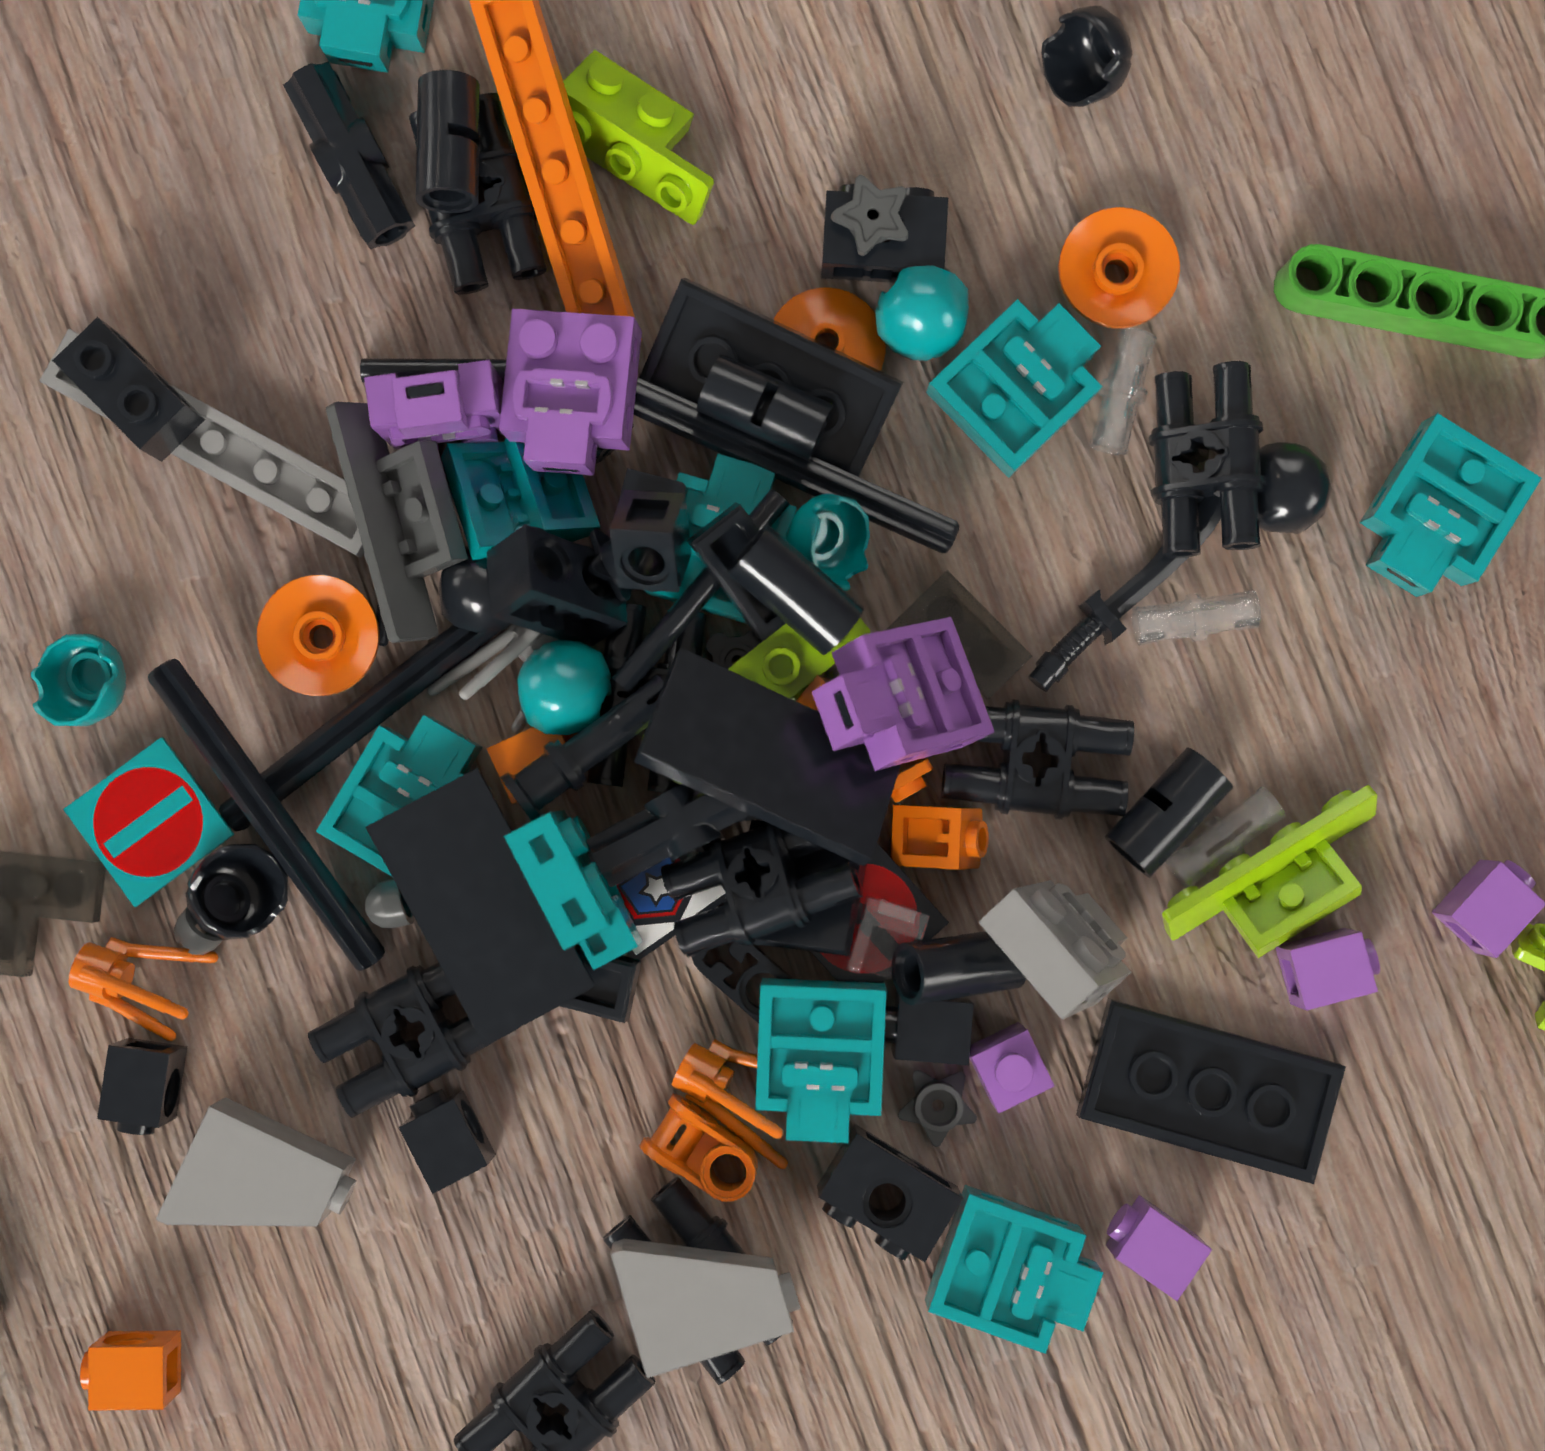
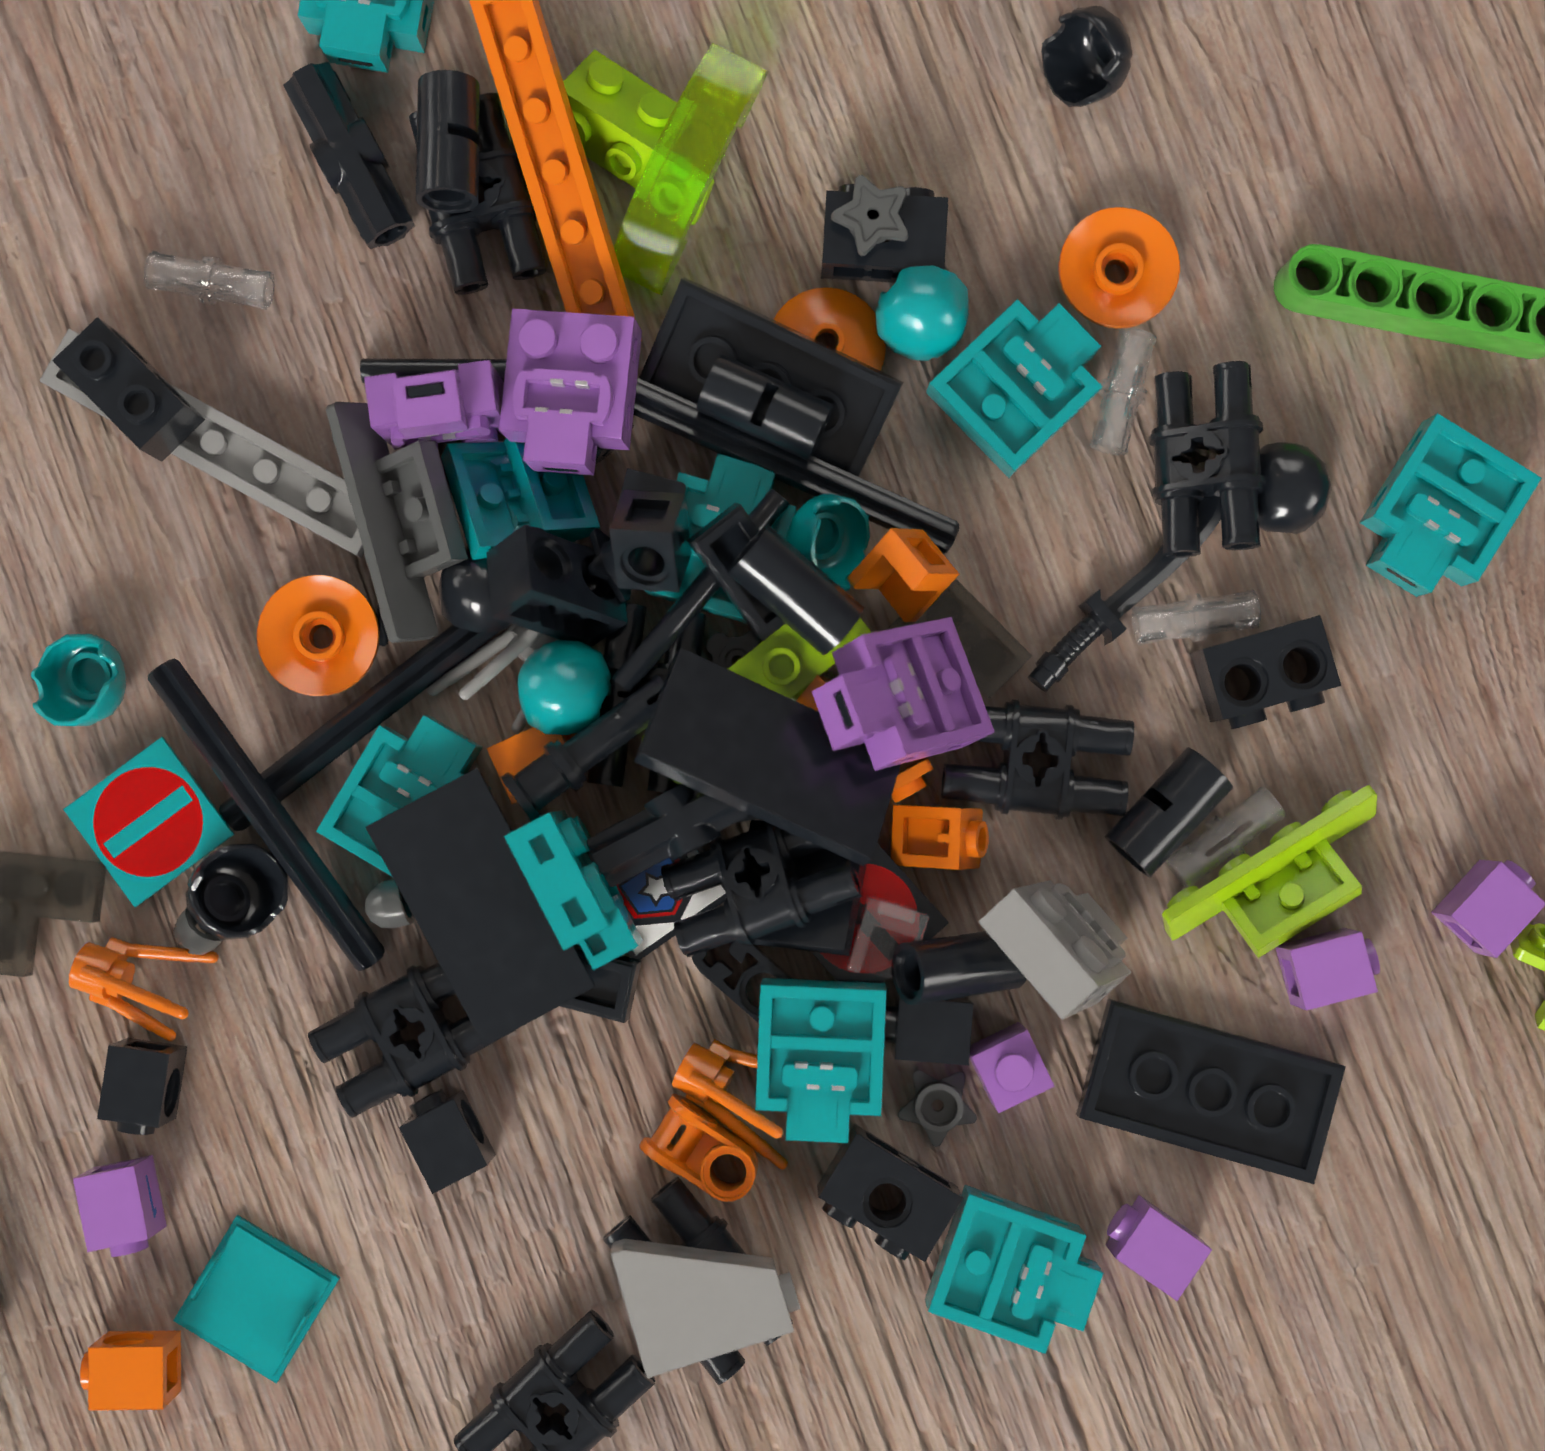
light grey slope [155,1097,357,1227] -> none
none -> medium lavender brick [73,1155,167,1257]
none -> clear pin [144,250,275,310]
none -> teal piece [173,1215,341,1384]
none -> clear neon green slope [614,43,768,295]
none -> orange panel [847,528,959,622]
none -> black brick [1190,615,1342,729]

